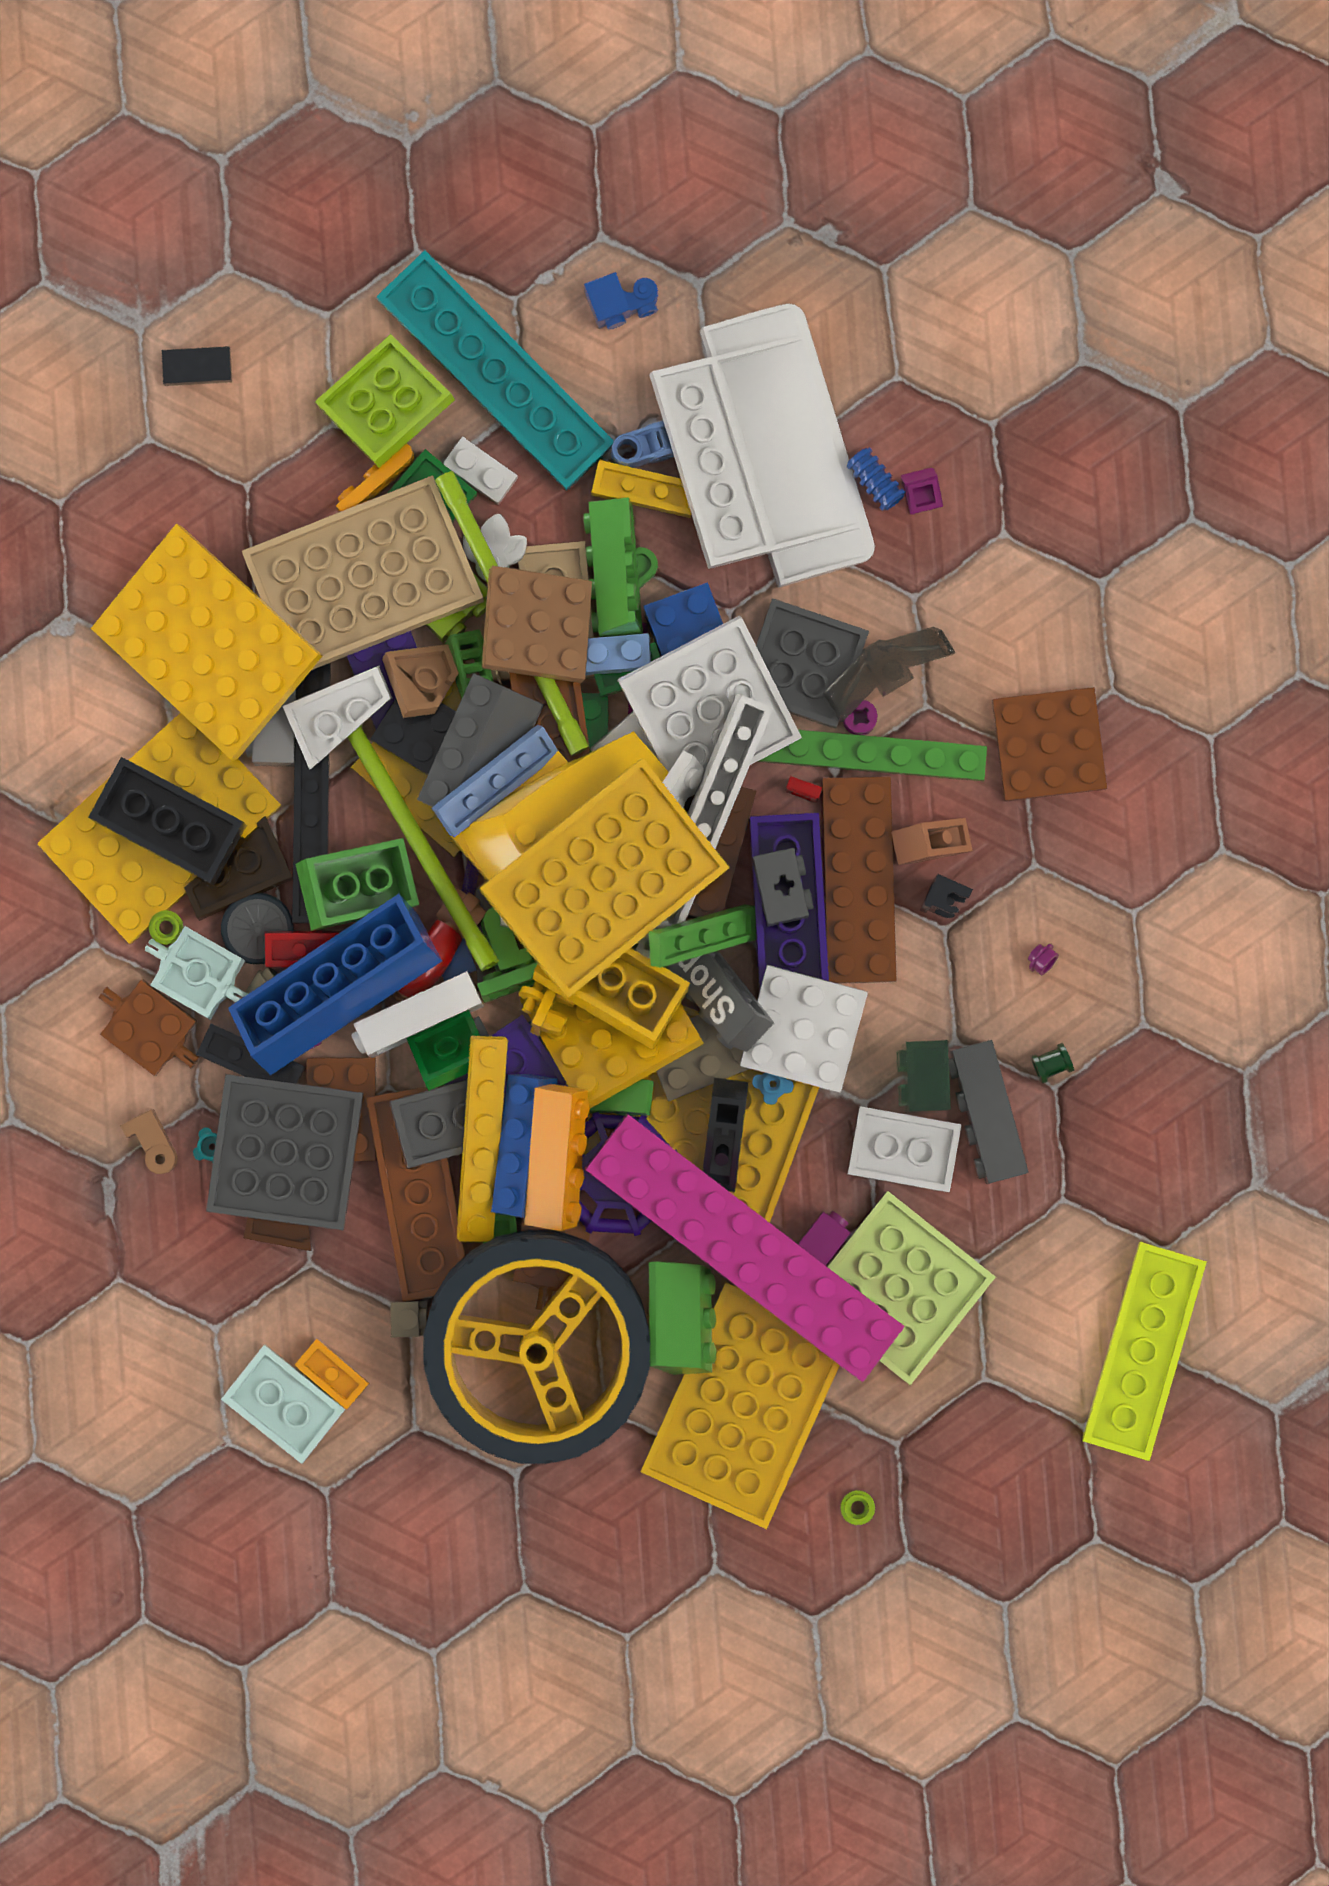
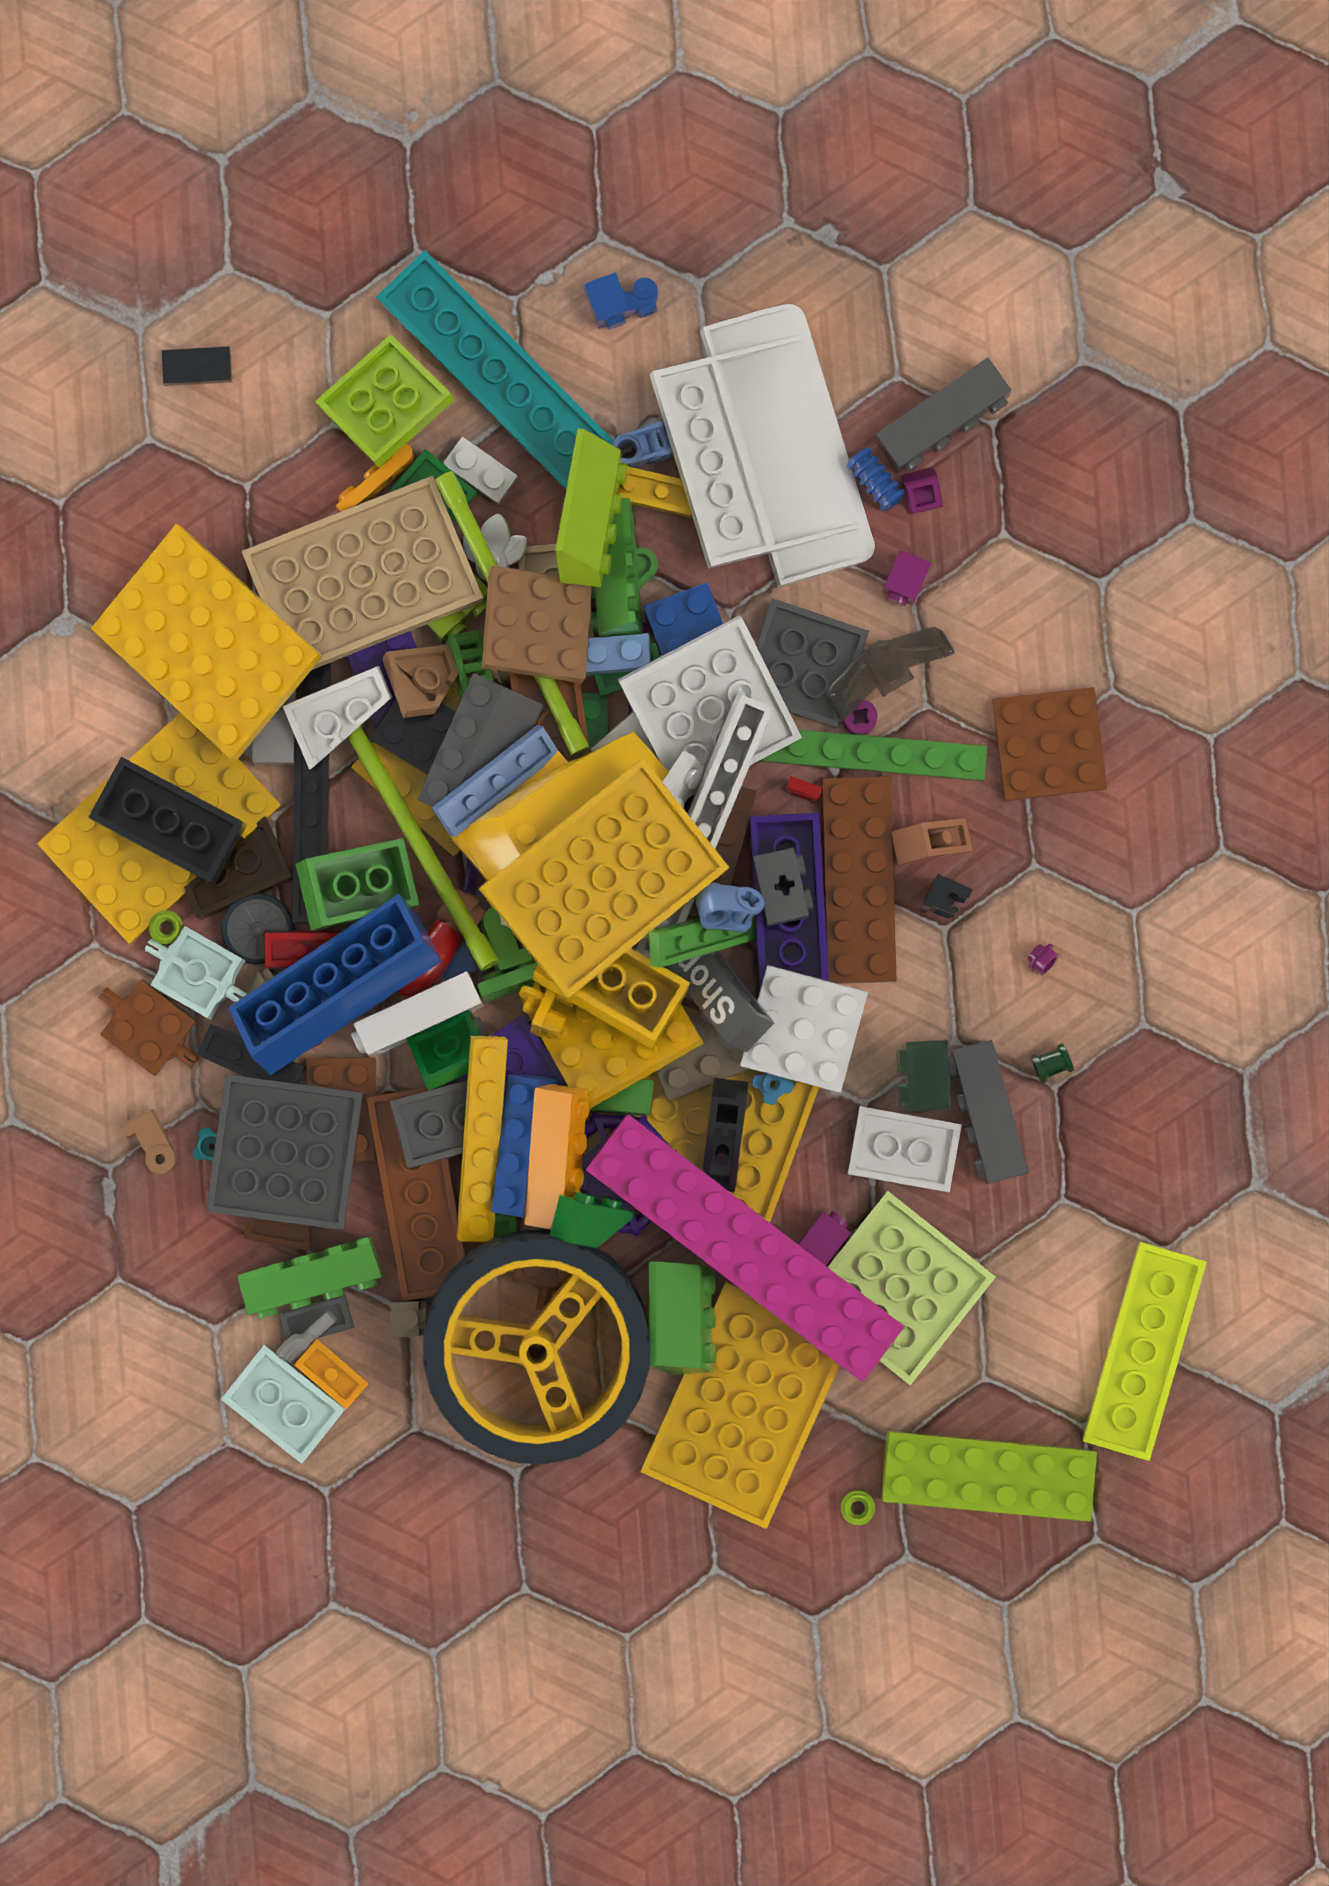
none -> bright green wedge [237,1237,384,1320]
none -> light grey piece [276,1310,337,1365]
none -> dark grey tile [279,1294,355,1340]
none -> green slope [550,1191,634,1248]
none -> lime slope [555,429,628,587]
none -> medium blue piece [694,882,765,933]
none -> dark grey brick [875,357,1012,473]
none -> lime brick [881,1430,1097,1522]
none -> magenta brick [882,550,931,607]

